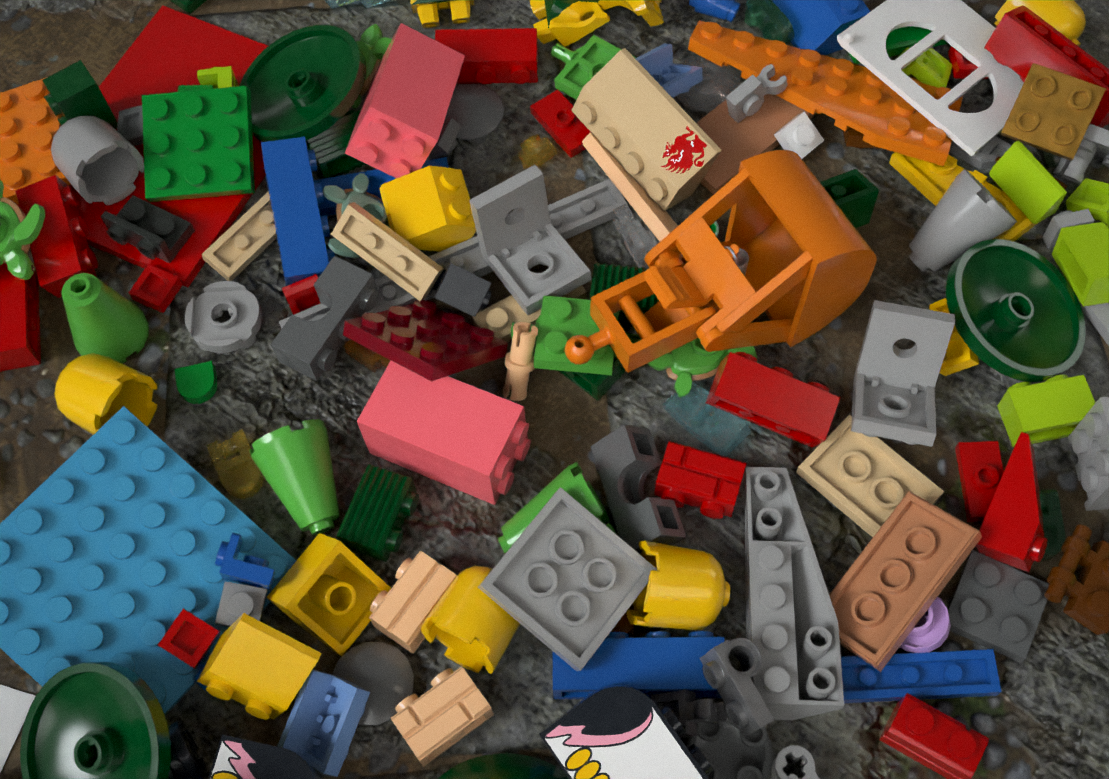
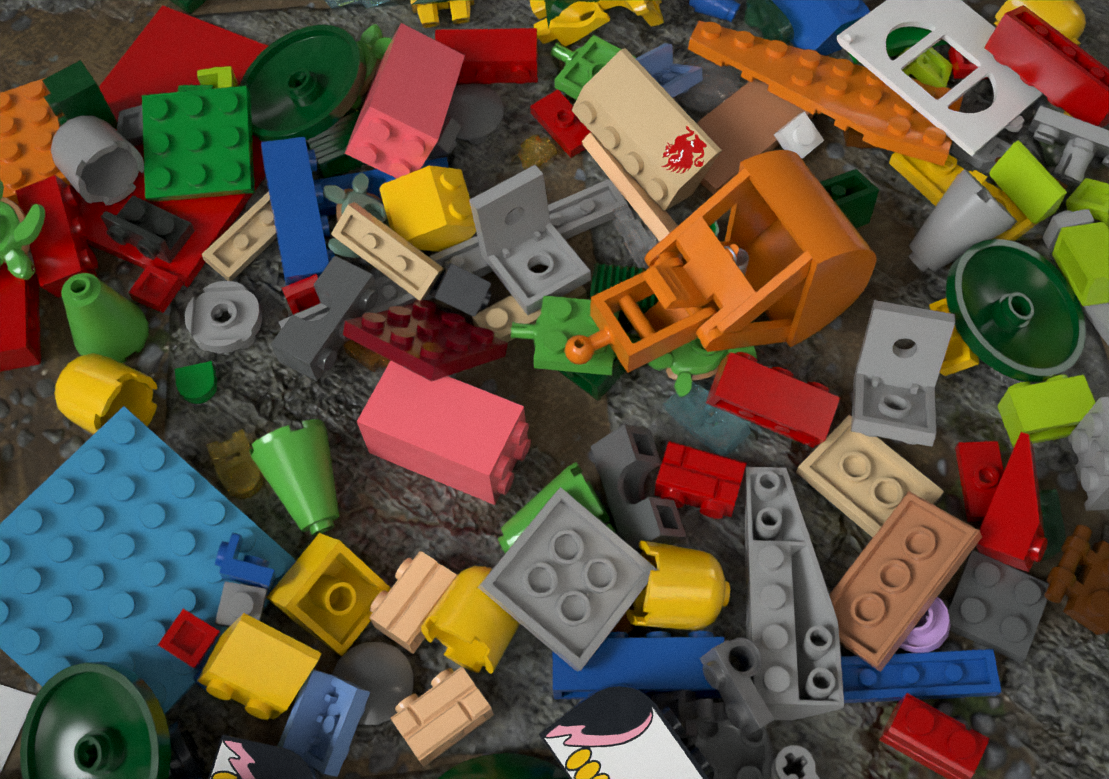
dark green brick [336,464,419,562] -> none
light nougat pin [502,322,538,401] -> none
light grey plate [726,64,787,123] -> none
pearl gold plate [1001,63,1106,161] -> none

